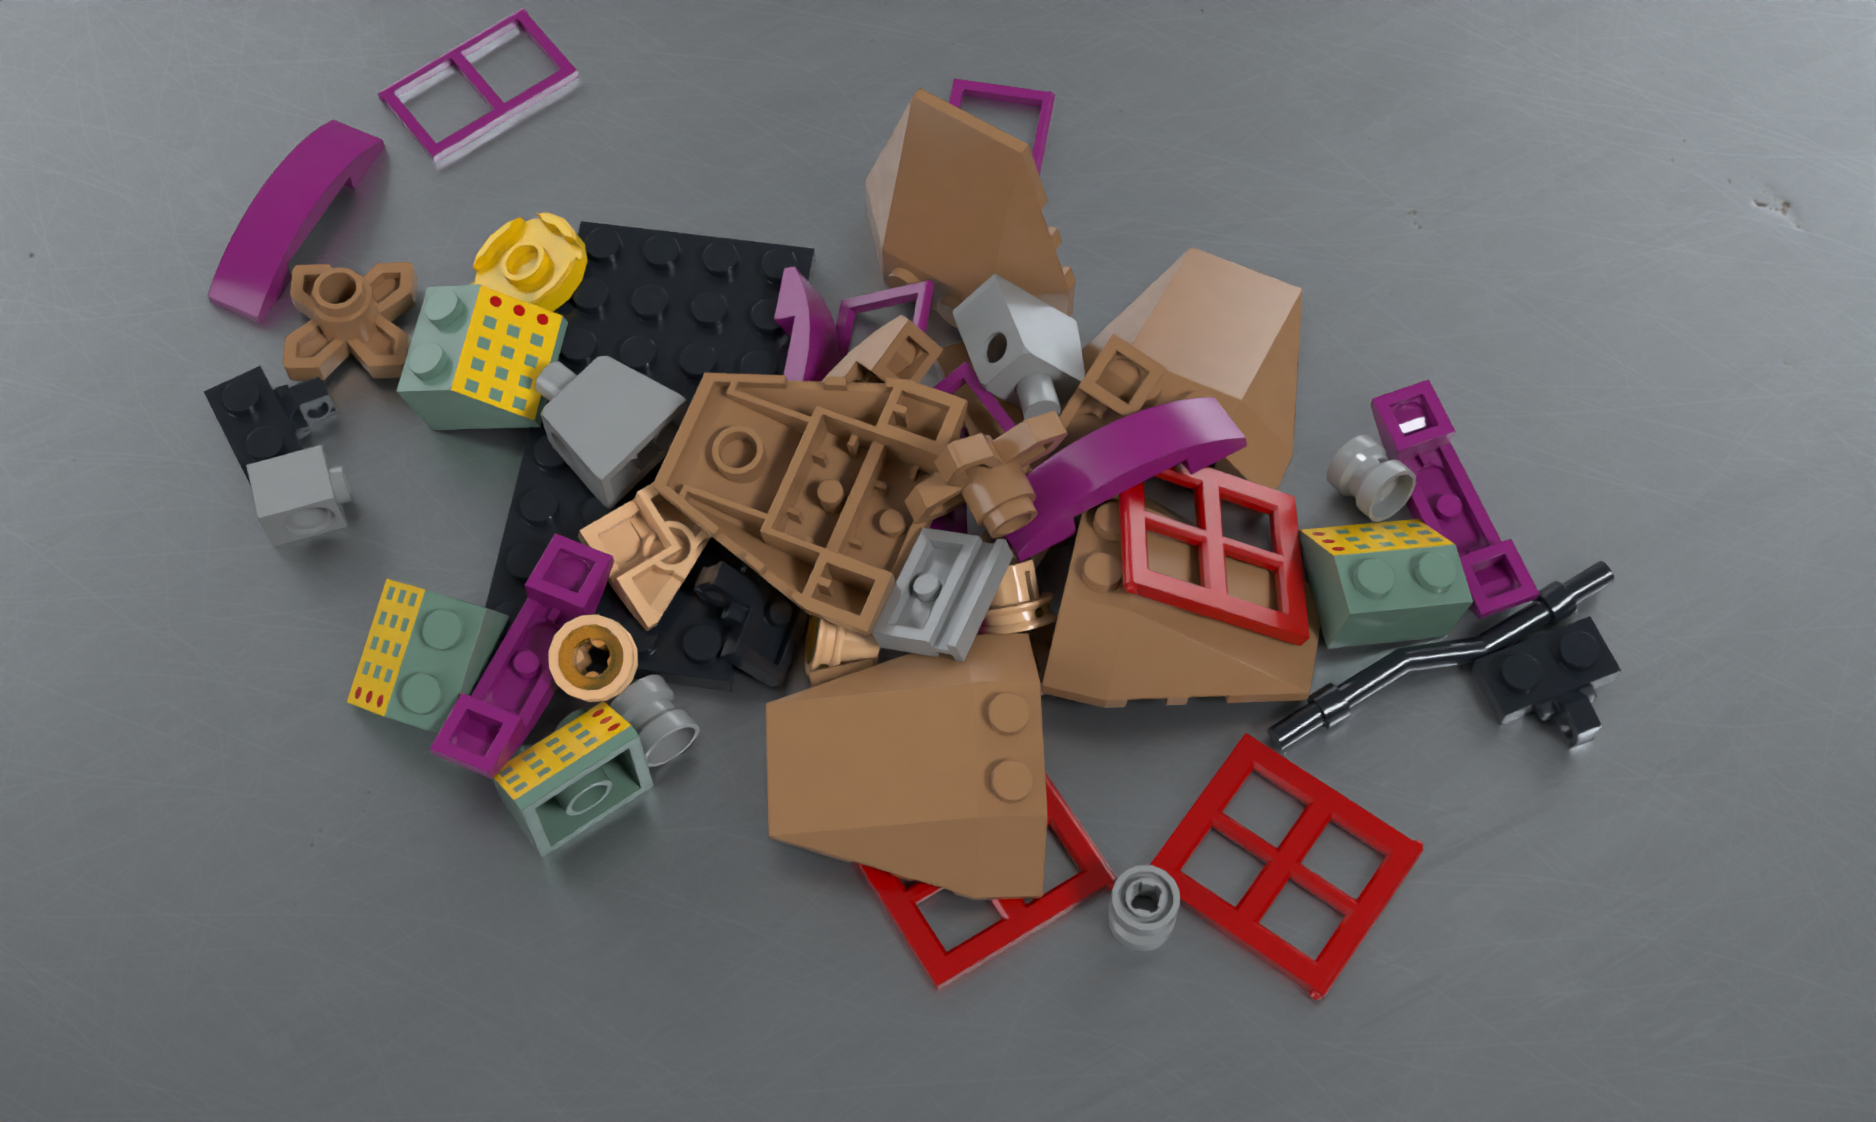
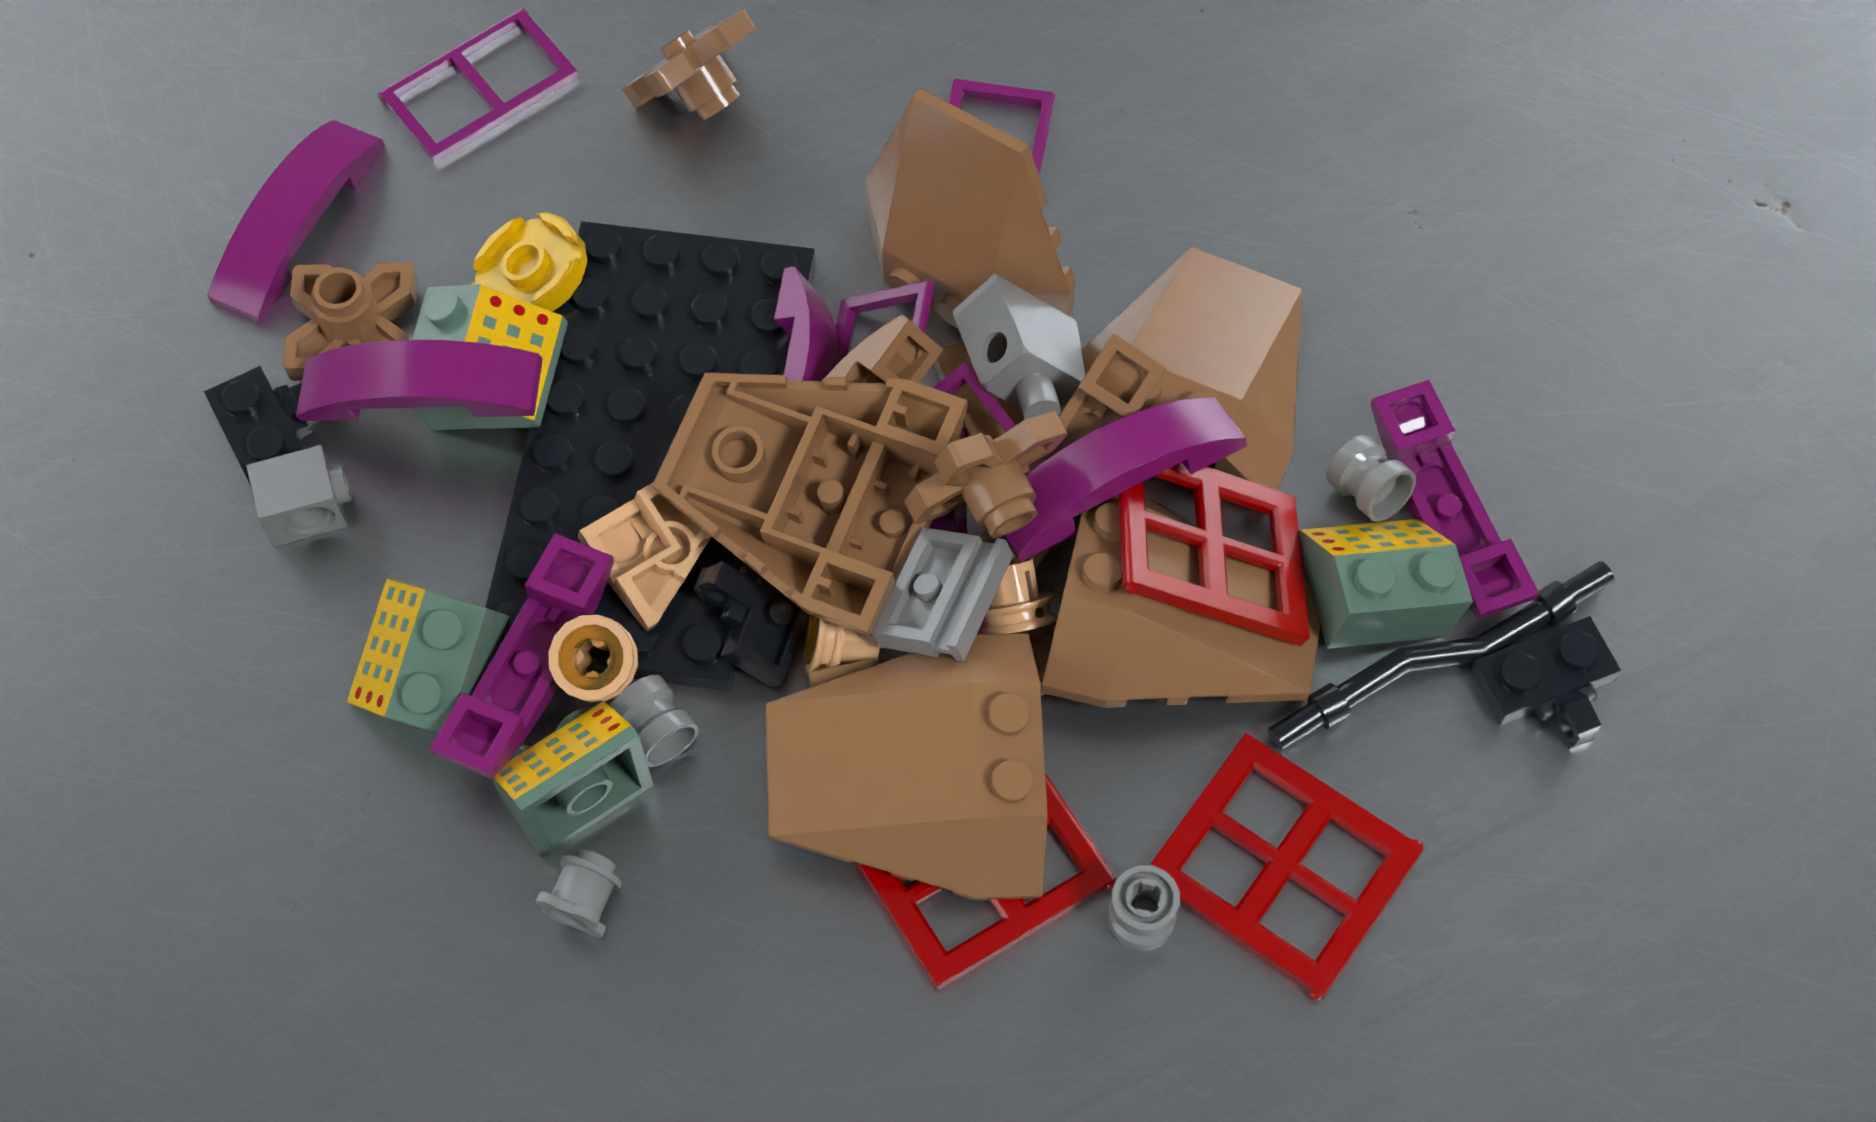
light grey torso [535,356,688,510] -> none
none -> magenta slope [296,340,543,421]
none -> light grey brick [535,849,622,938]
none -> medium nougat plant [622,9,756,121]

